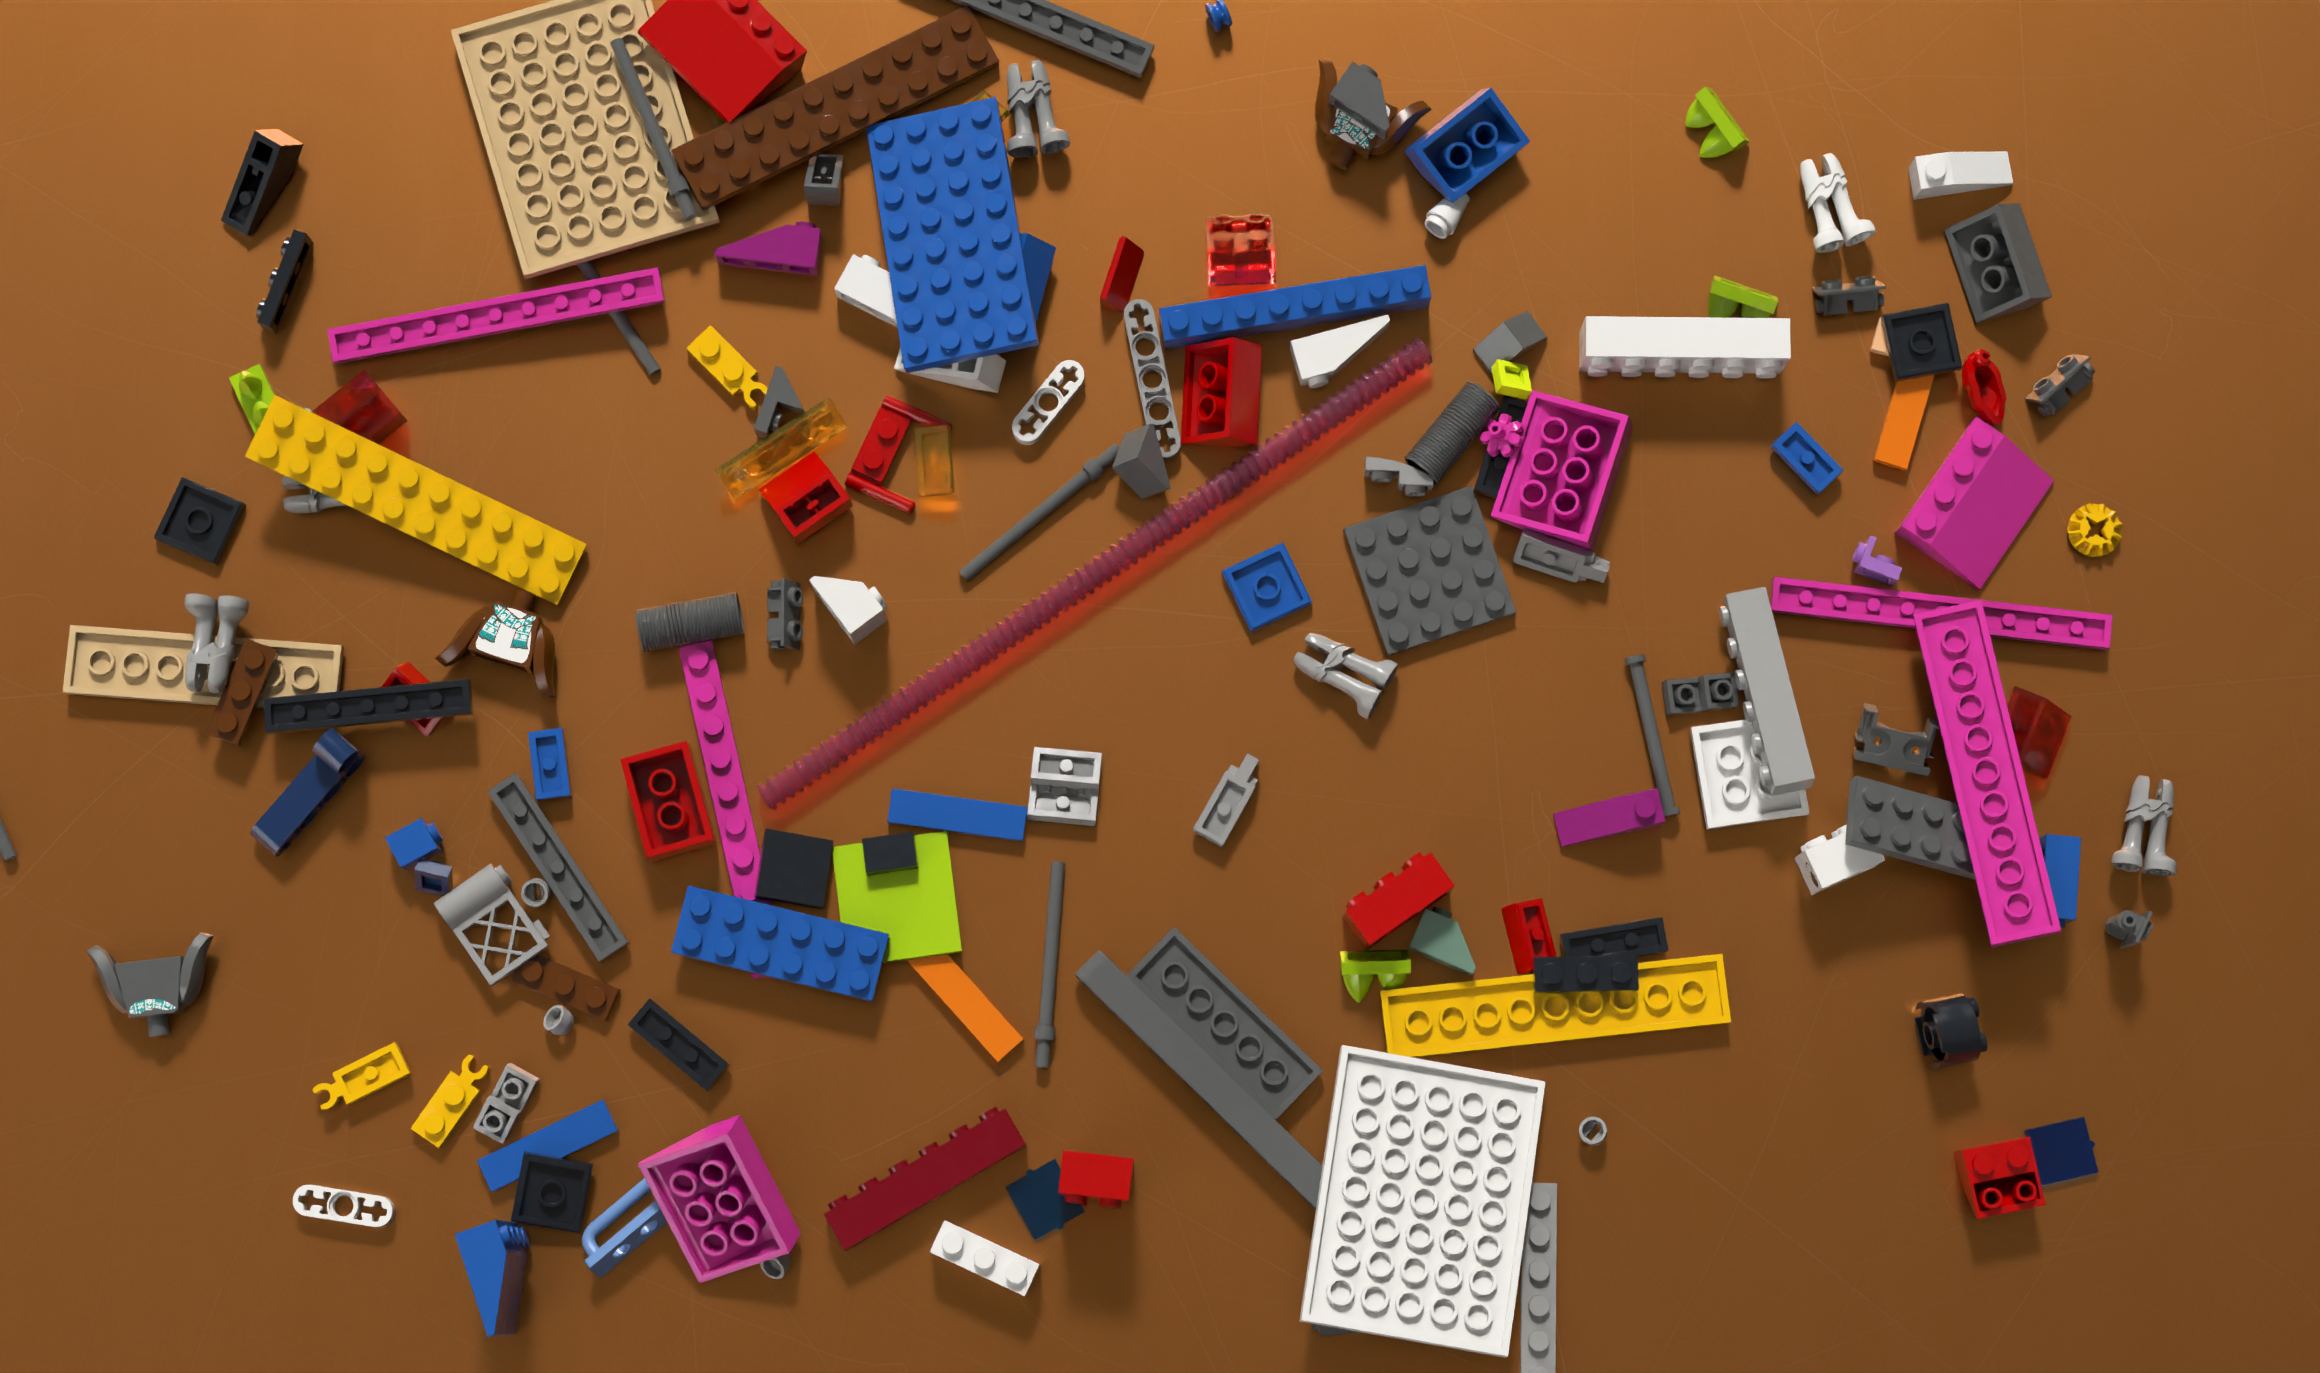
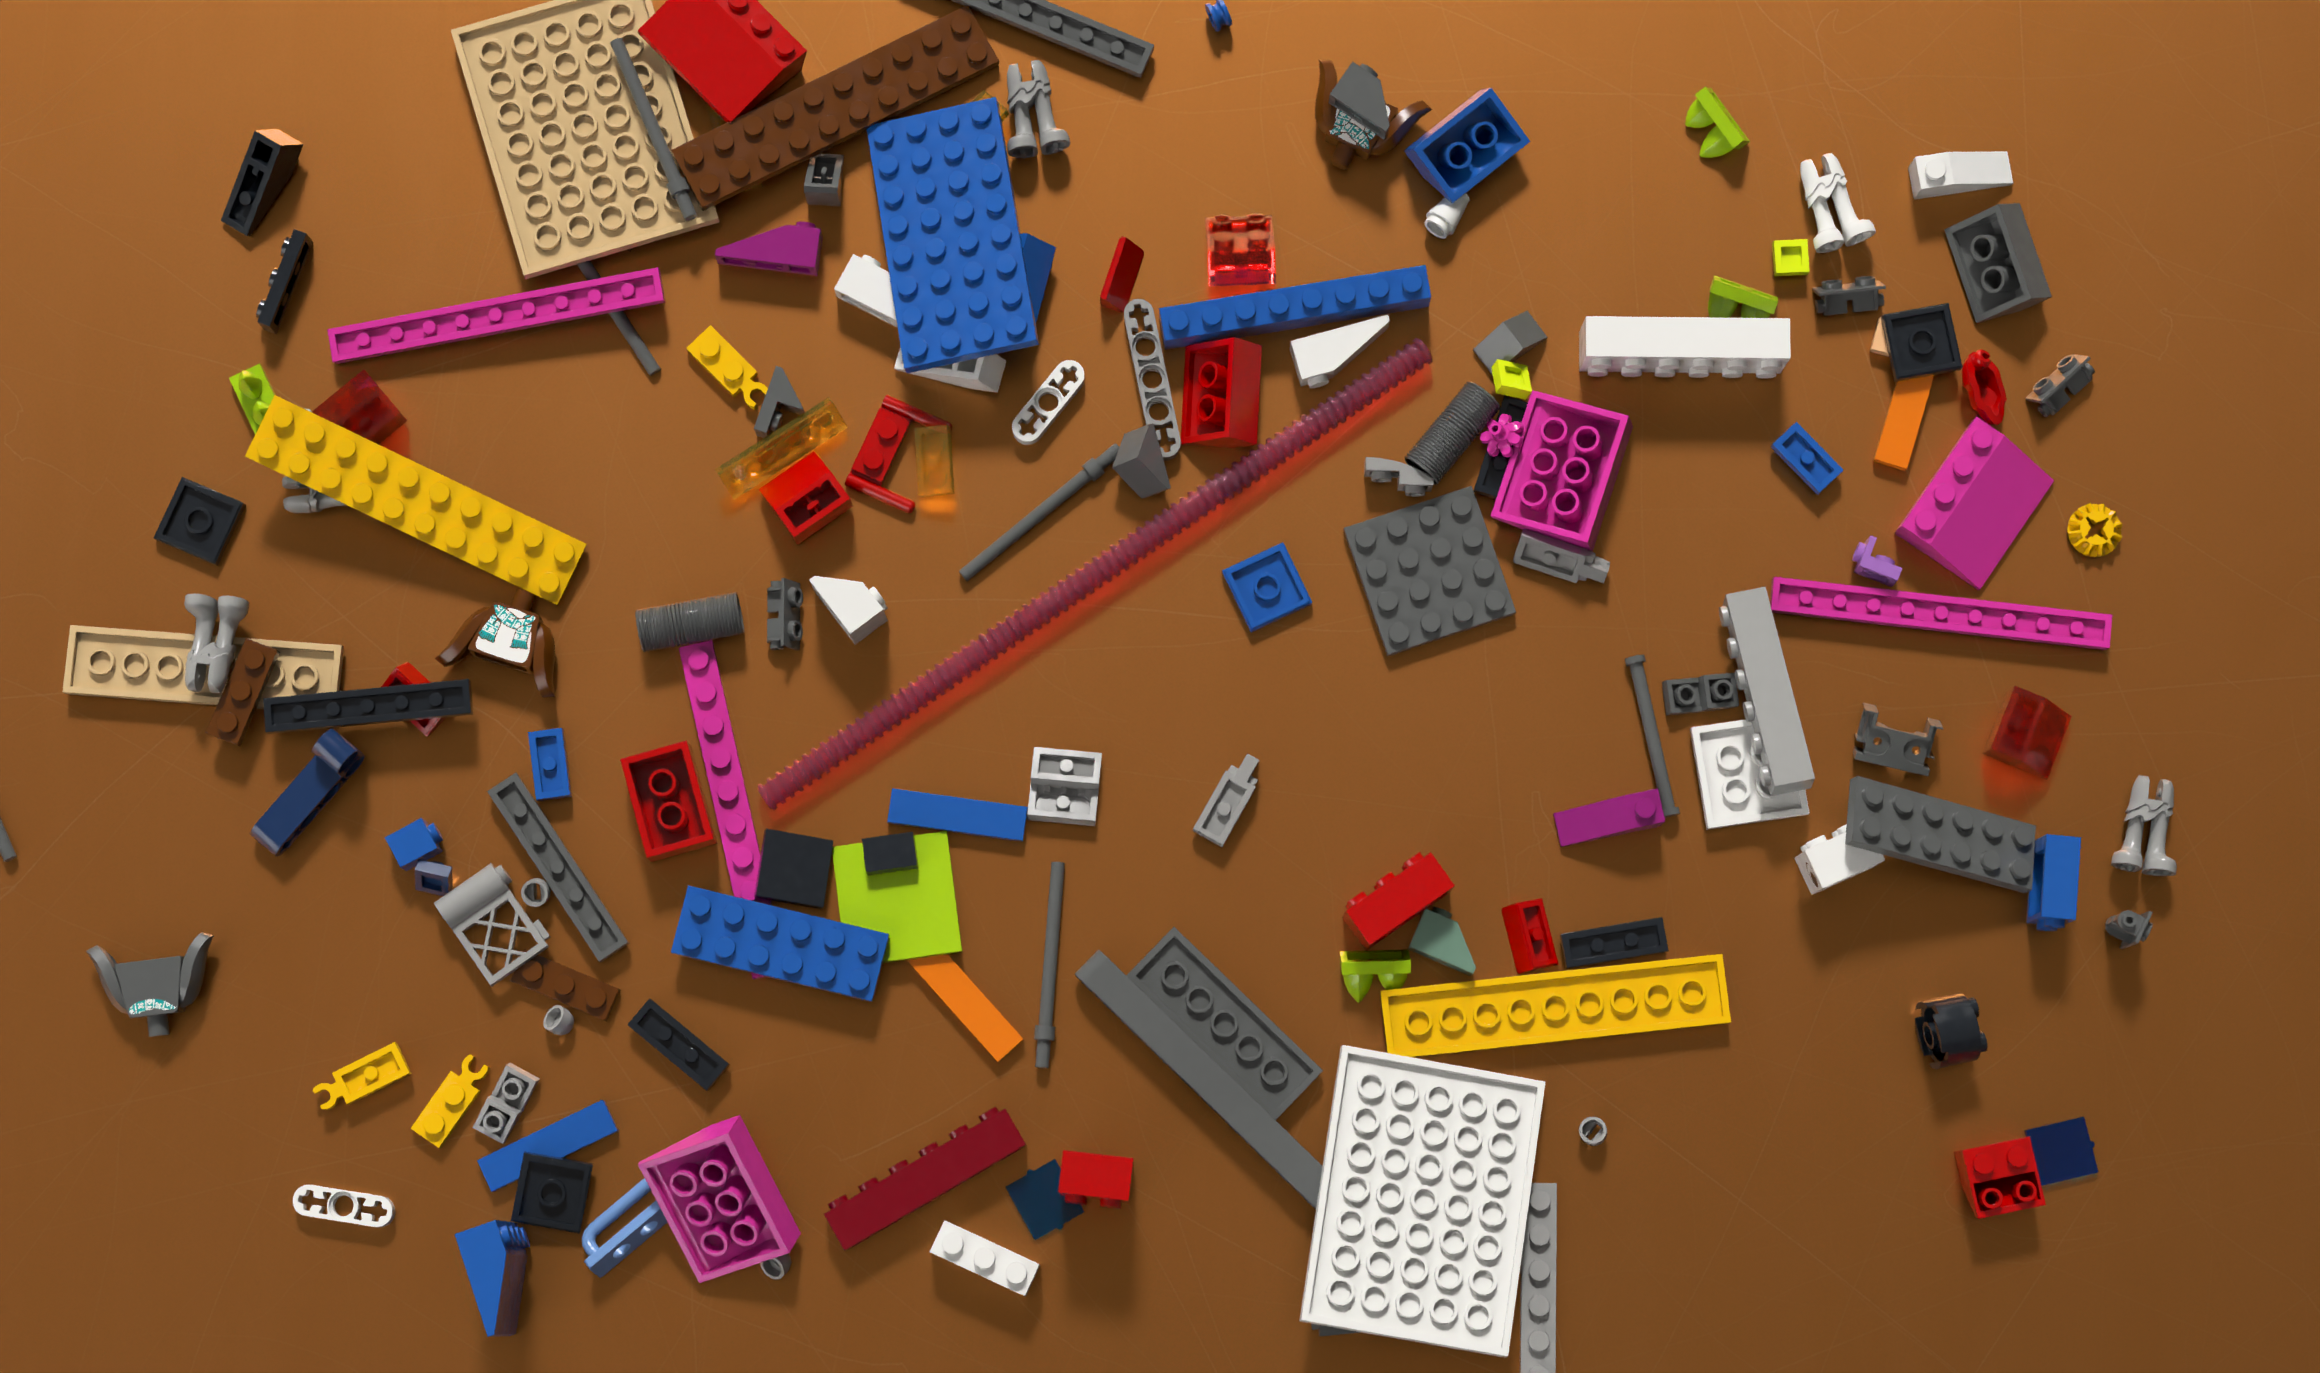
light grey piece [1293,633,1399,720] -> none
black plate [1533,955,1639,993] -> none
dark pink plate [1913,600,2061,947] -> none
none -> neon yellow plate [1772,239,1810,276]

